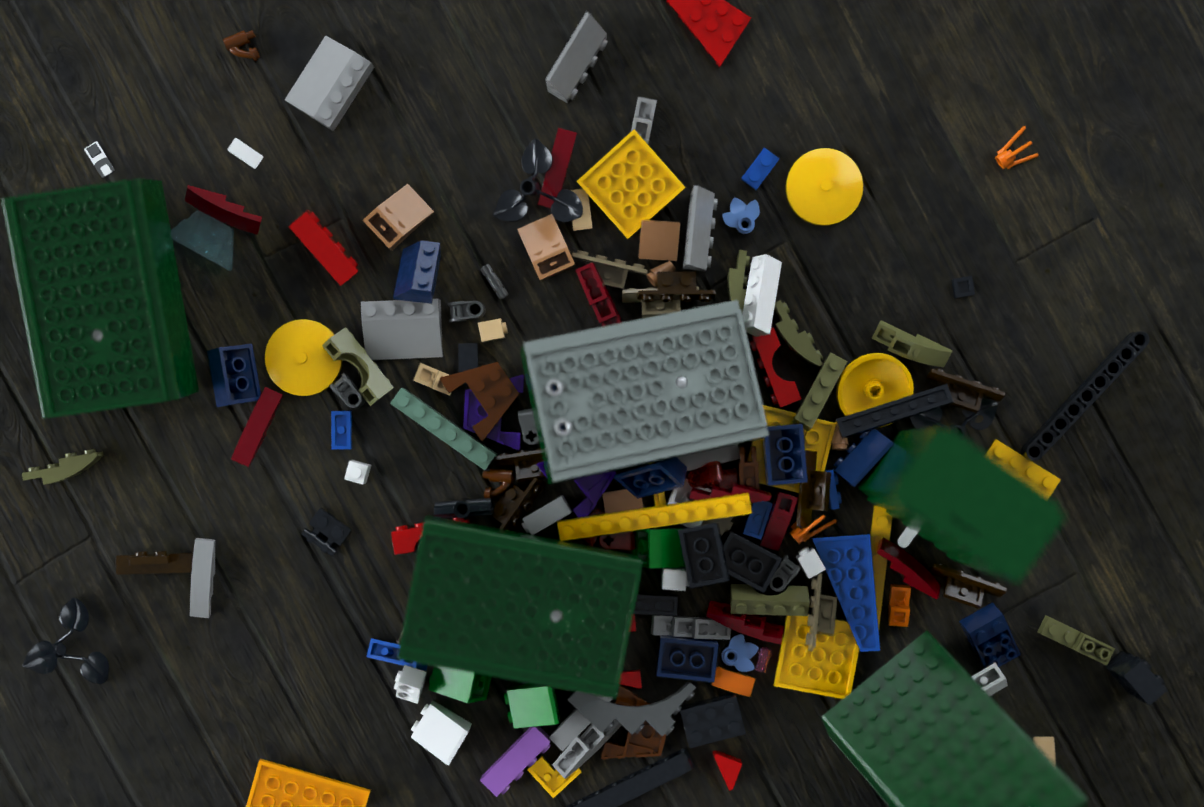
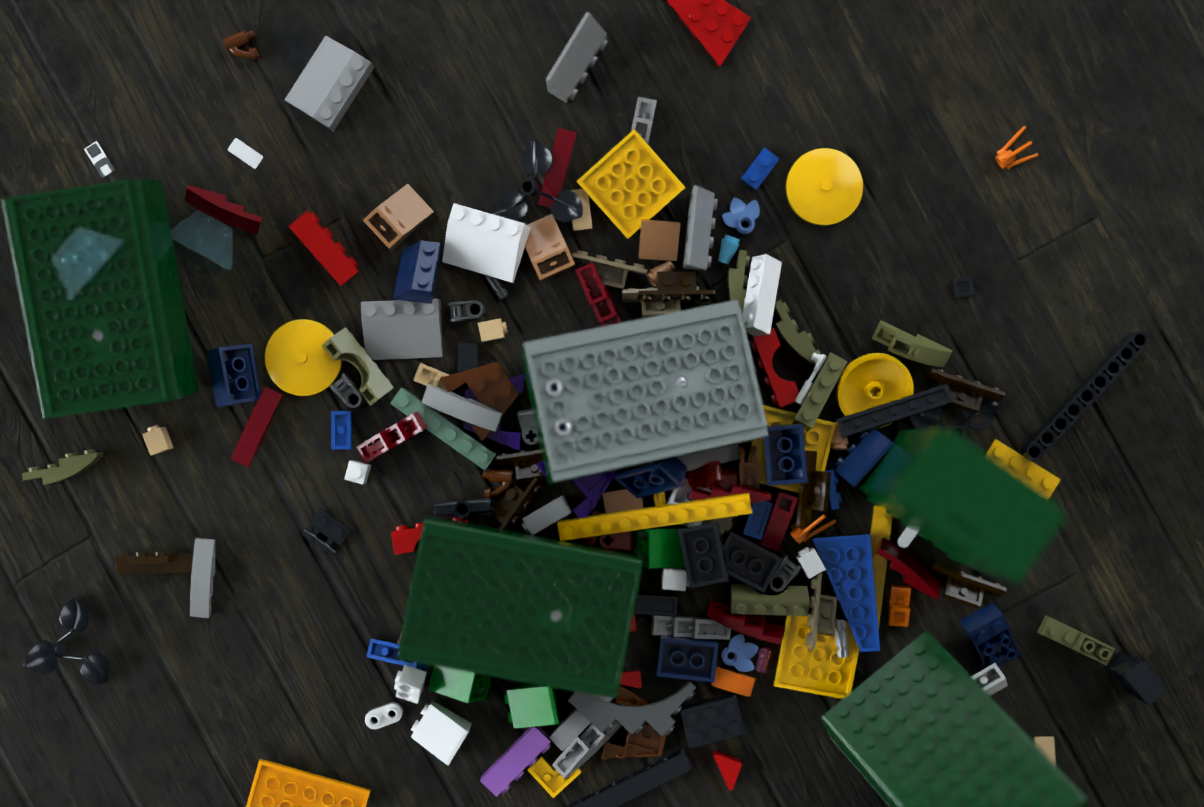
none -> clear light blue wing [52,228,124,300]
none -> tan brick [142,425,174,456]
none -> dark red slope [357,411,427,463]
none -> white plate [365,702,403,729]
none -> light grey slope [421,384,503,432]
none -> white slope [442,203,531,283]
none -> medium azure cone [718,234,740,264]
none -> white piece [795,352,826,405]
none -> light grey axle [835,619,848,658]

